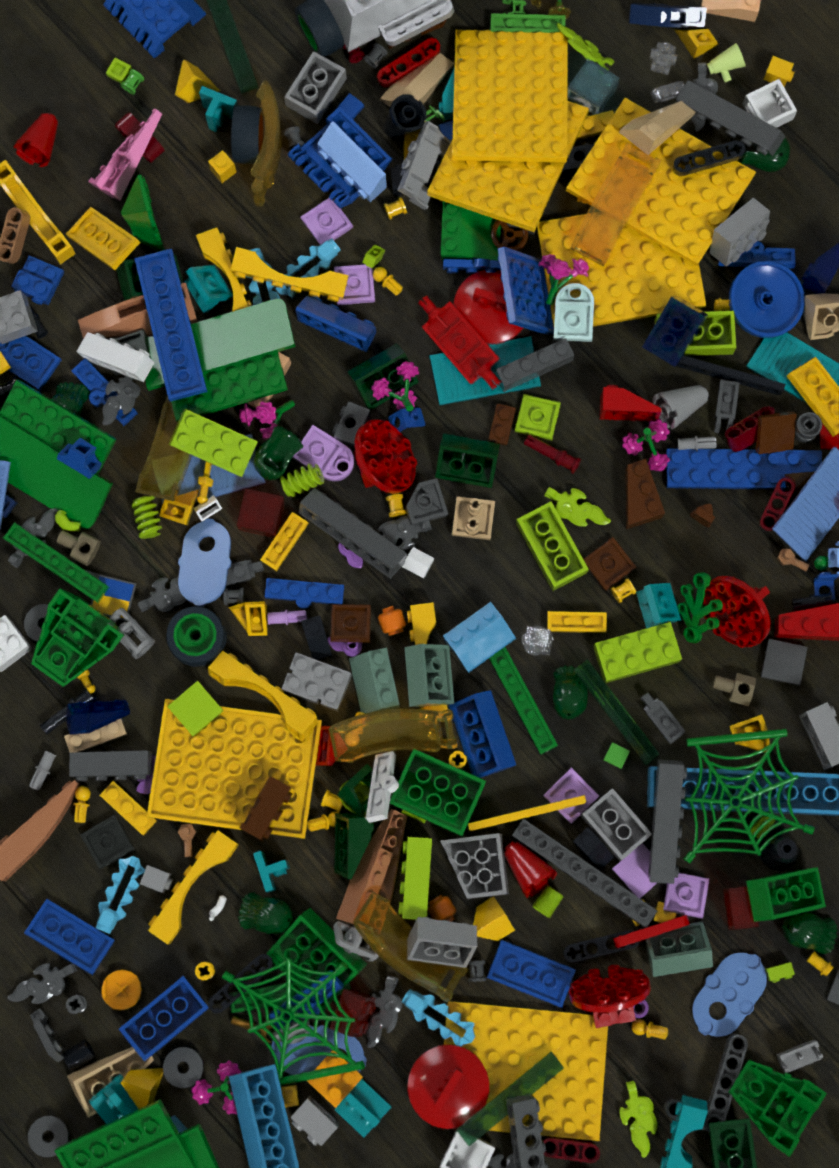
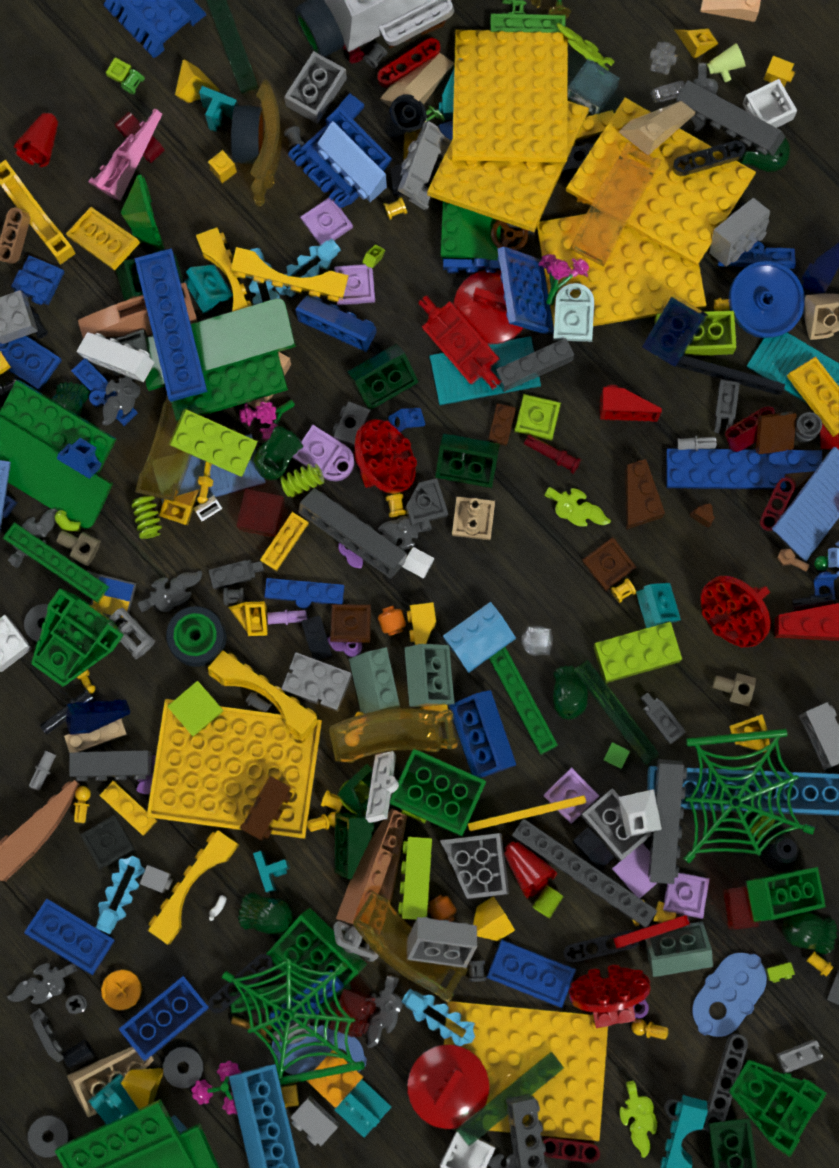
medium blue piece [178,519,232,607] -> none
medium nougat piece [178,824,196,857] -> none
yellow bush [195,962,215,980] -> none
red slope [316,726,347,766] -> none
yellow axle [372,267,403,295] -> none
dark pink plant [372,361,419,411] -> none
yellow bush [449,751,467,769] -> none
lime brick [516,502,589,591] -> none
yellow plate [547,611,607,633] -> none
dark pink plant [622,419,670,471] -> none
dark blue slope [629,3,706,28] -> none
light grey cone [653,385,709,429] -> none
green plant [677,572,723,643] -> none
dark grey tile [760,639,807,686] -> none
none -> dark grey pin [245,692,272,713]
none -> white slope [618,790,662,837]

